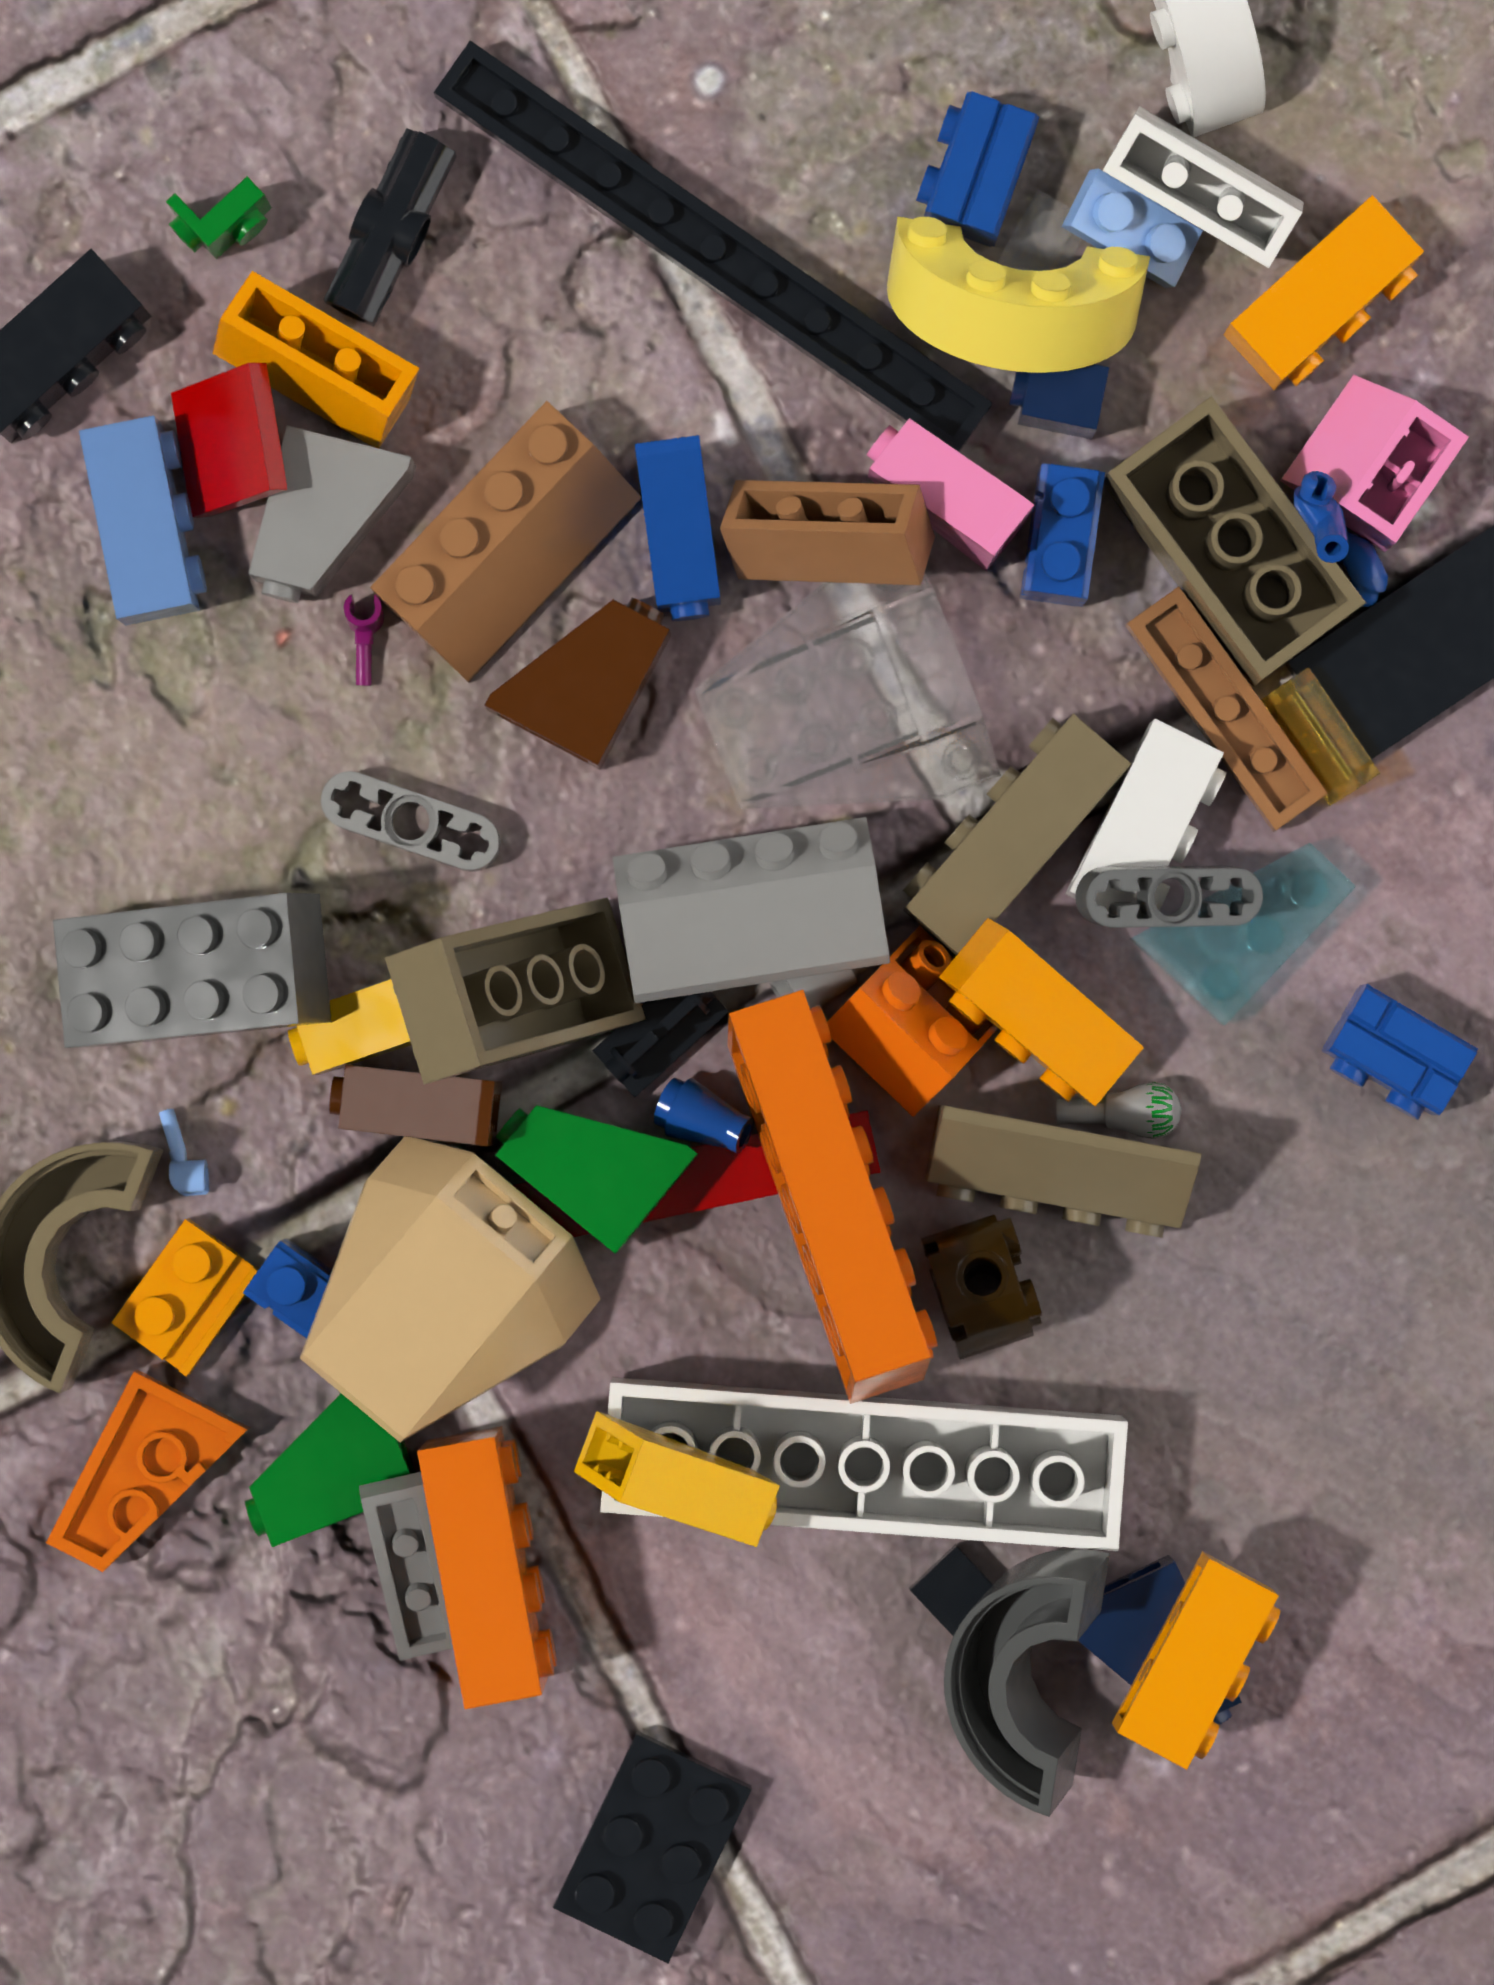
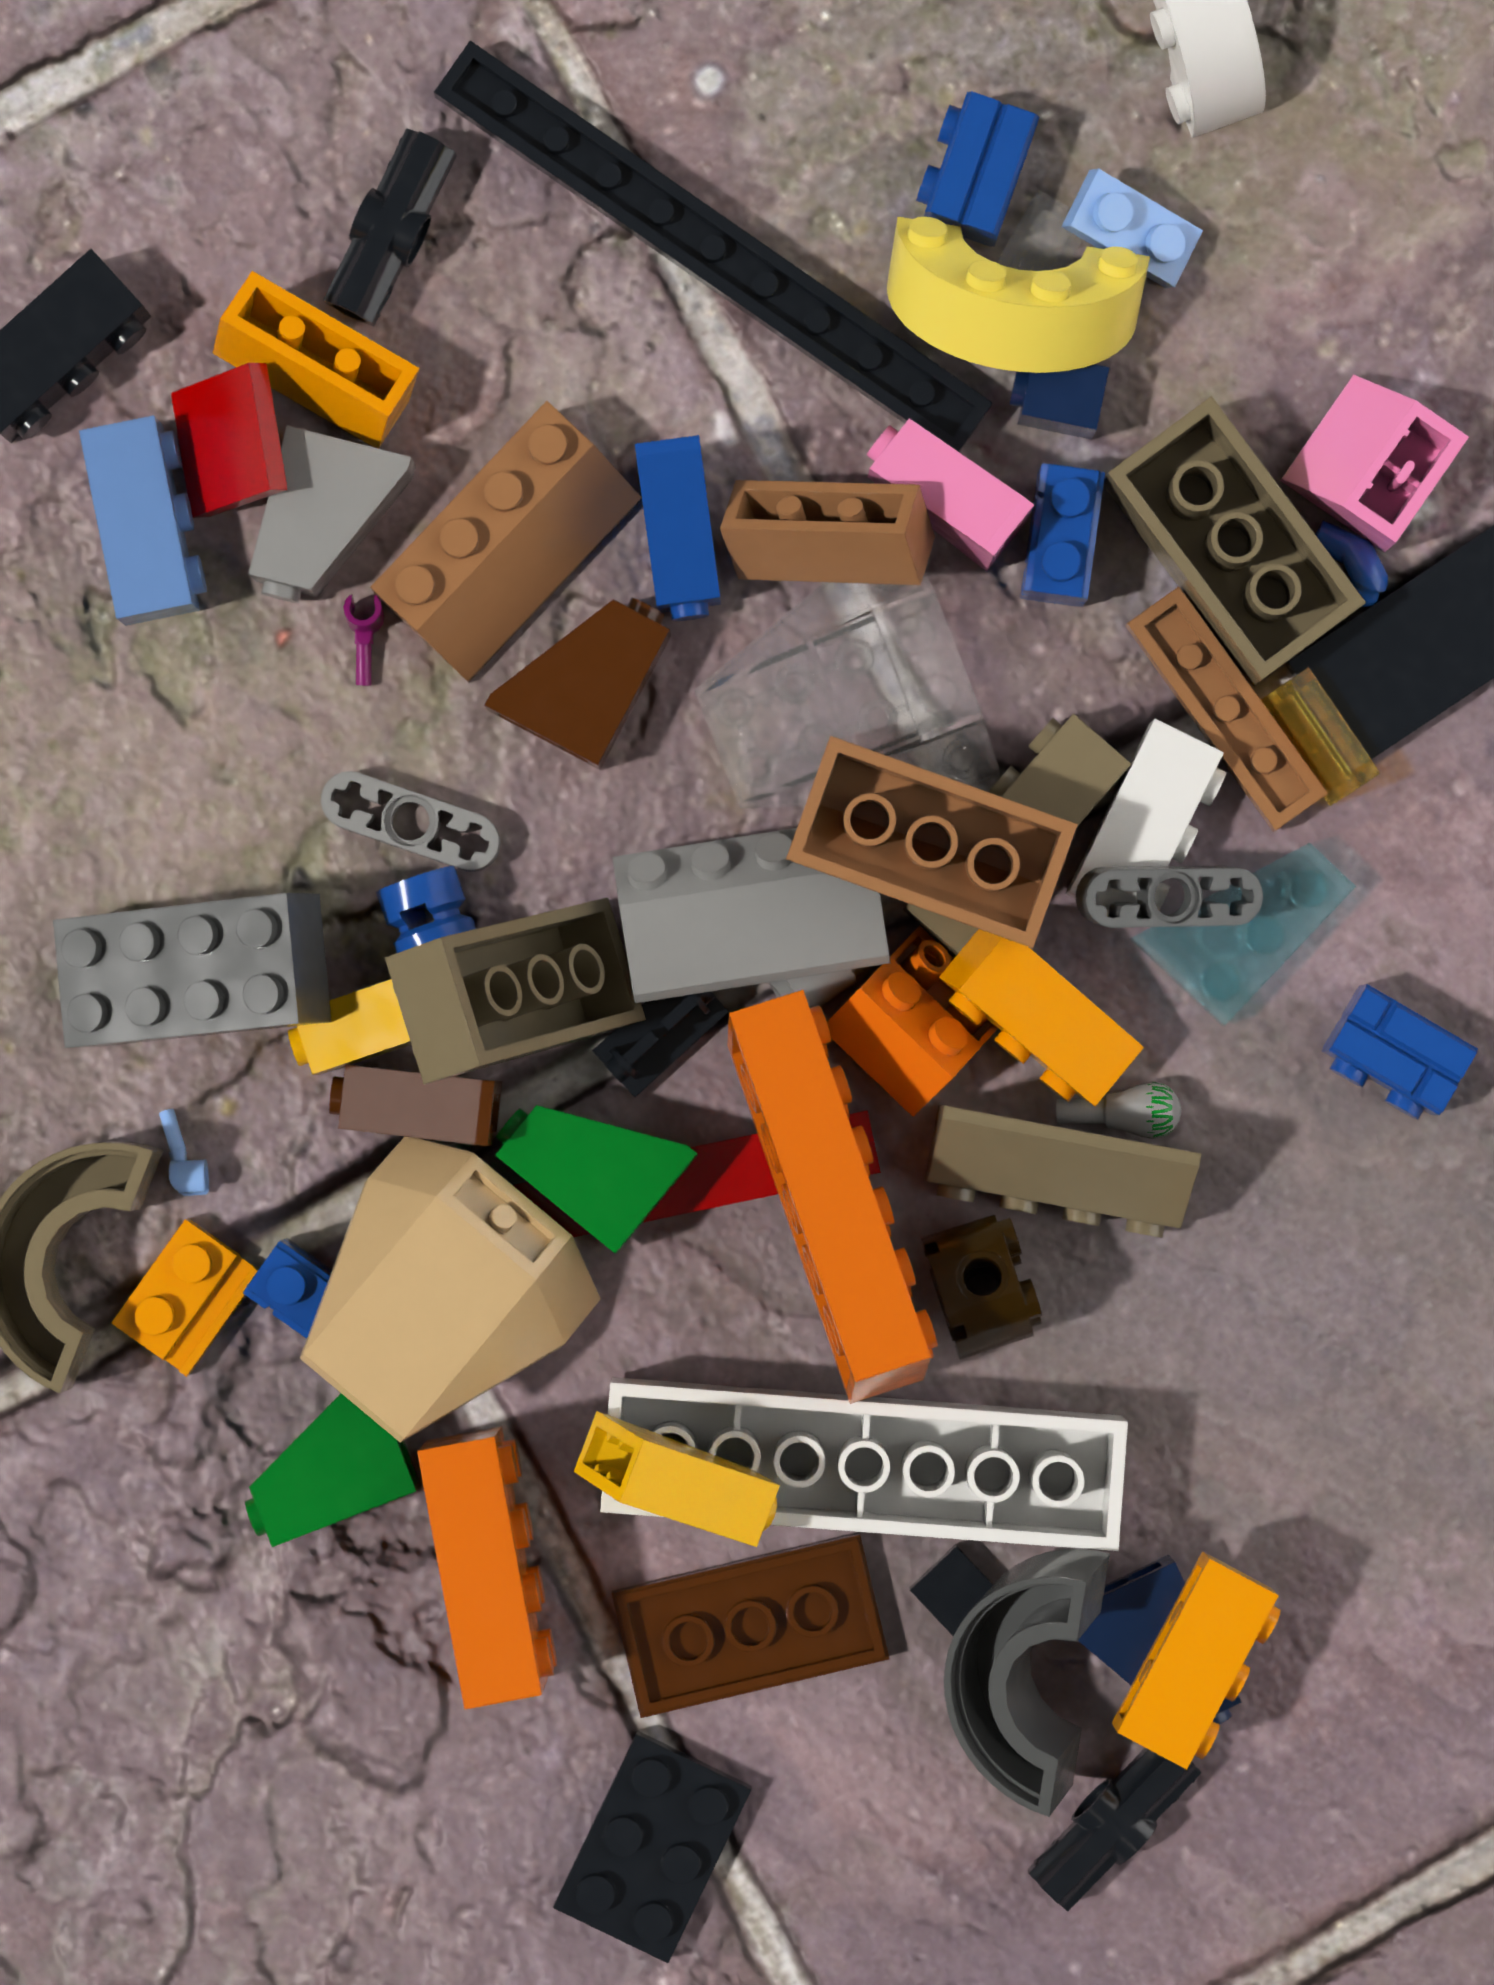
orange wing [46,1370,251,1572] -> none
green bracket [165,176,272,259] -> none
light grey plate [359,1472,453,1661] -> none
blue cone [654,1078,754,1153] -> none
white brick [1103,106,1304,268] -> none
light orange brick [1223,195,1424,391] -> none
blue arm [1294,471,1349,563] -> none
none -> blue wheel [376,866,476,953]
none -> reddish brown tile [611,1532,890,1718]
none -> medium nougat slope [786,736,1078,948]
none -> black piece [1027,1748,1202,1912]

